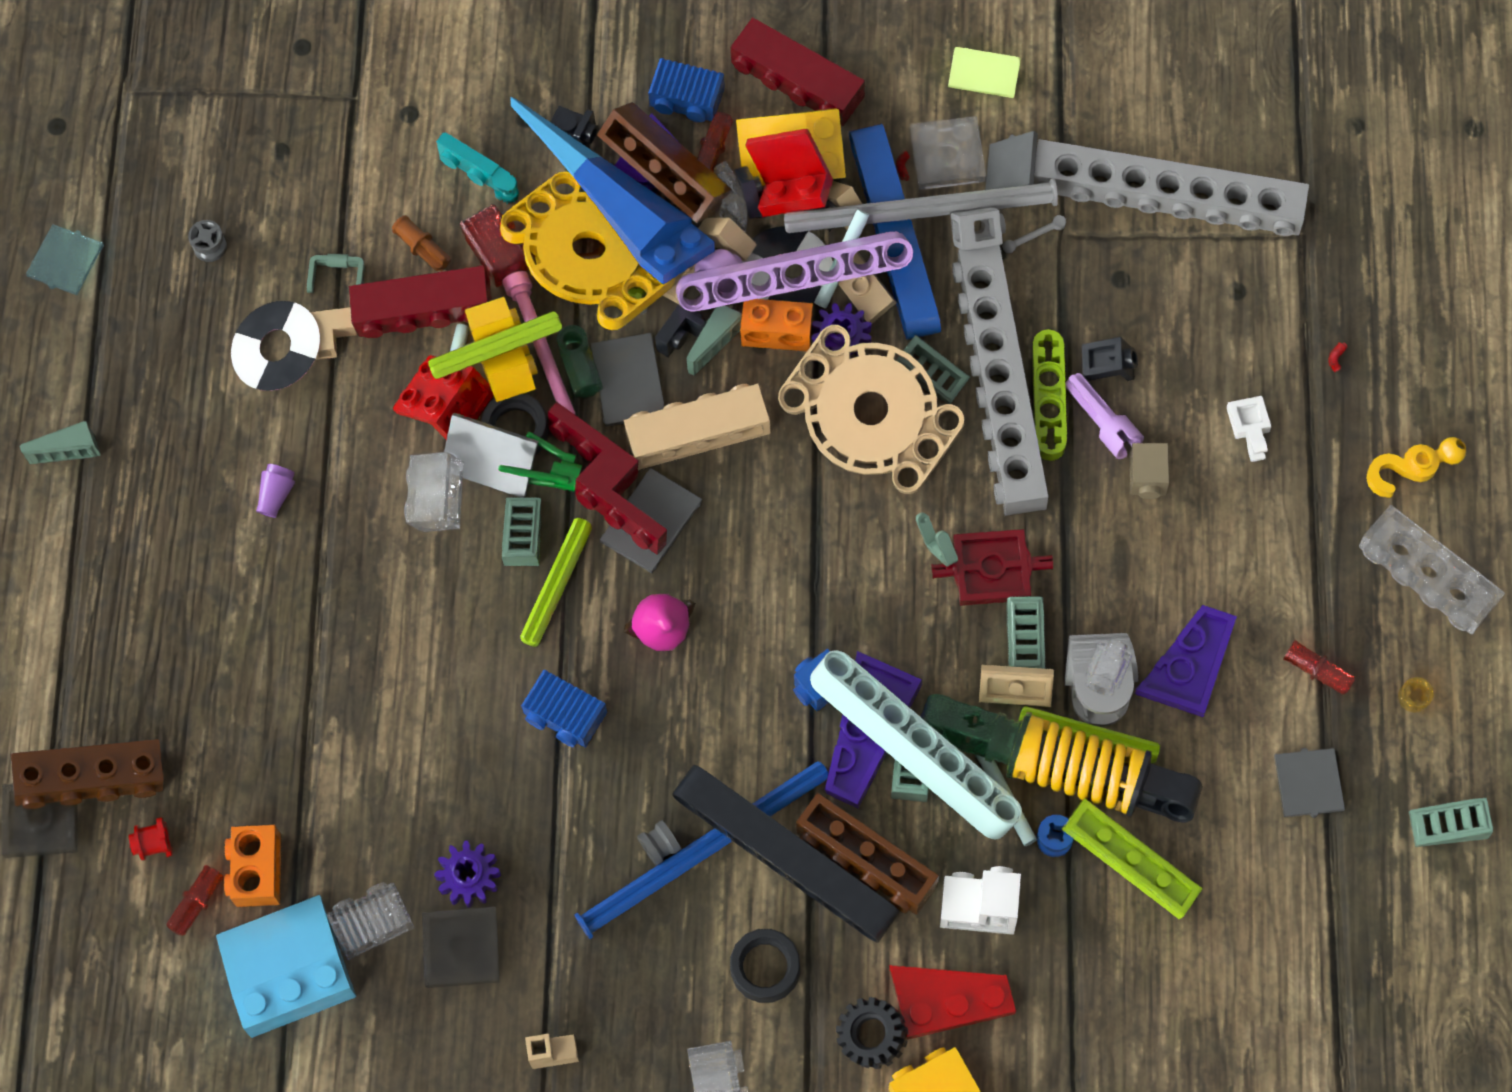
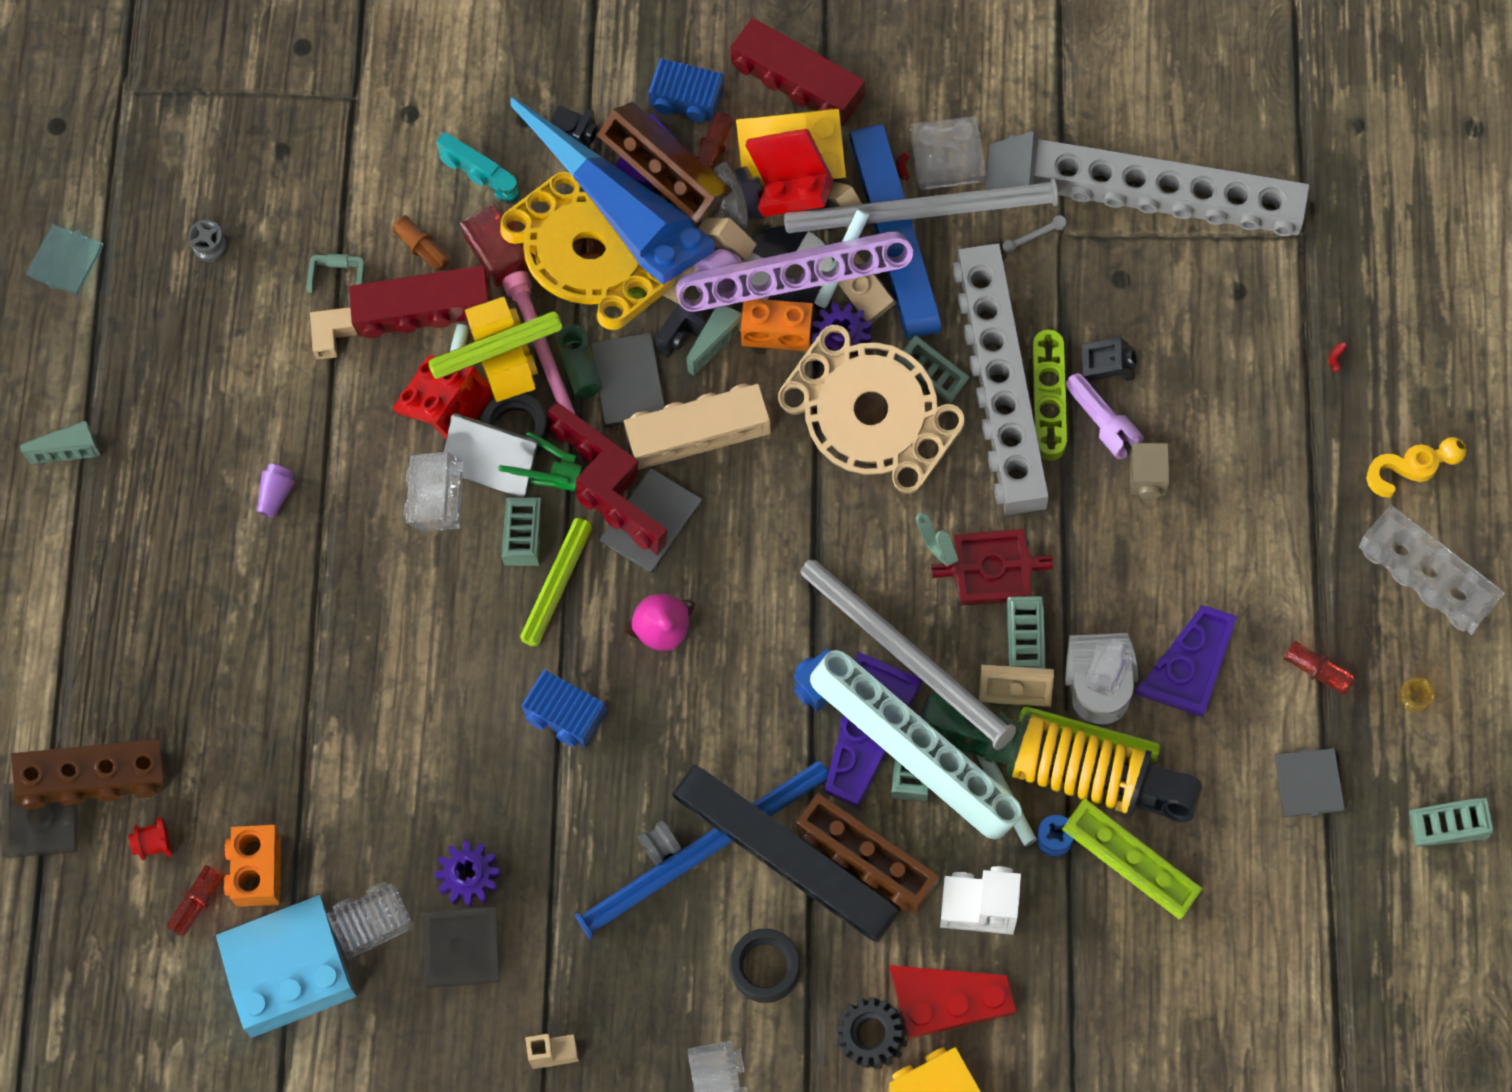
sticker [231,301,320,391] -> none
yellowish green slope [948,47,1021,98] -> none
light grey brick [950,207,1006,251] -> none
white plate [1227,396,1271,462] -> none
none -> light grey axle [800,560,1016,750]

